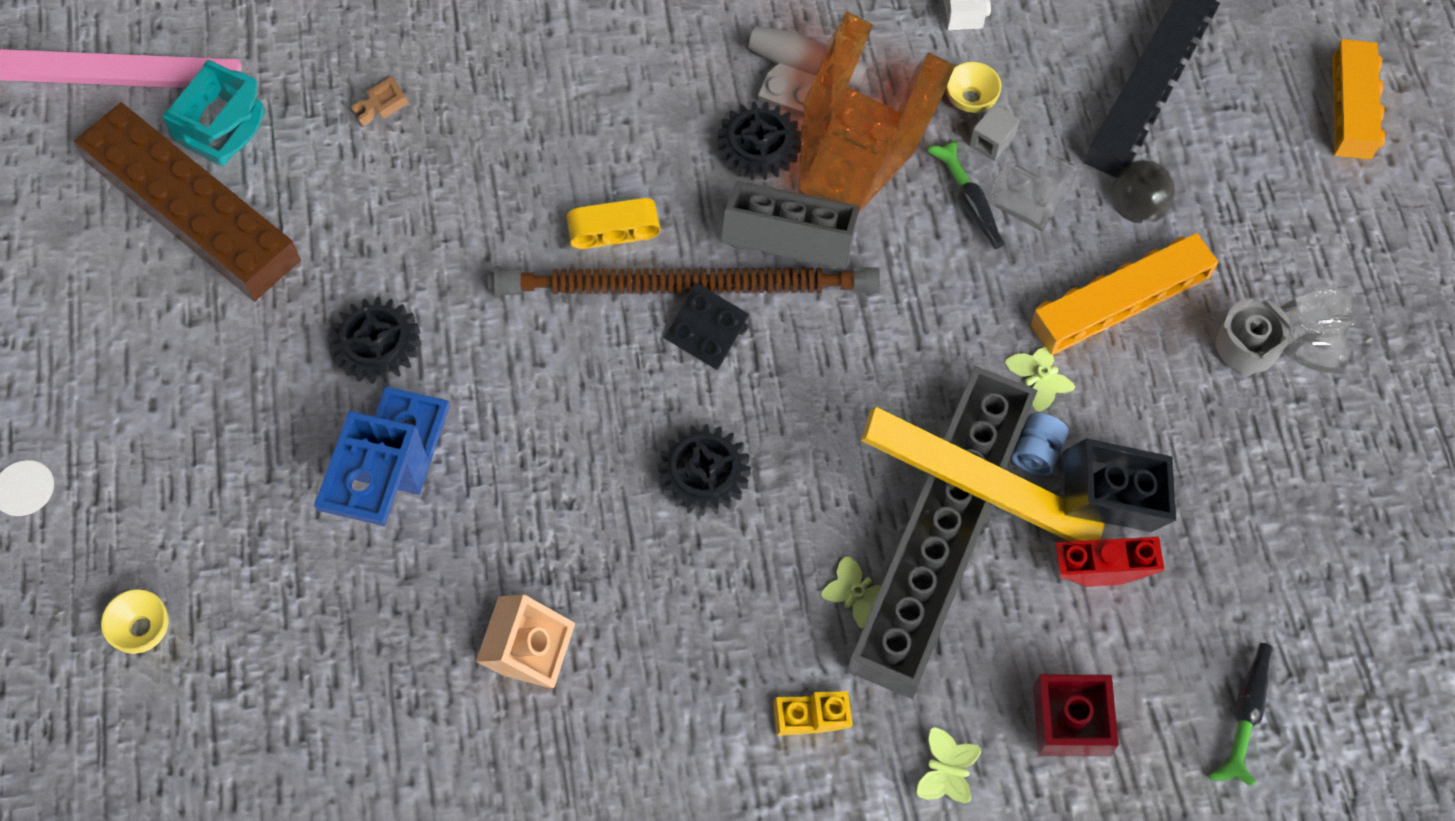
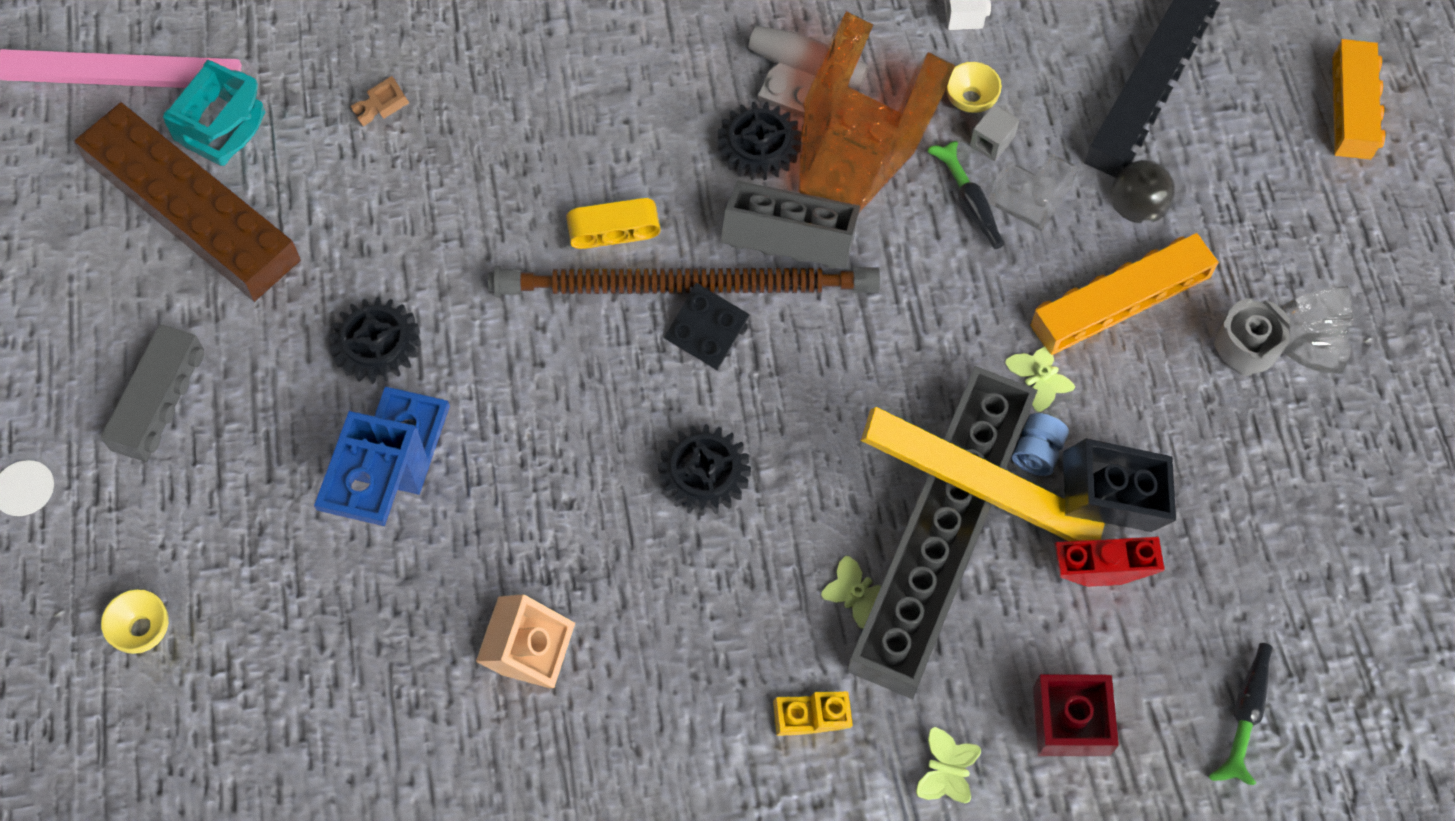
none -> dark grey brick [100,324,204,462]

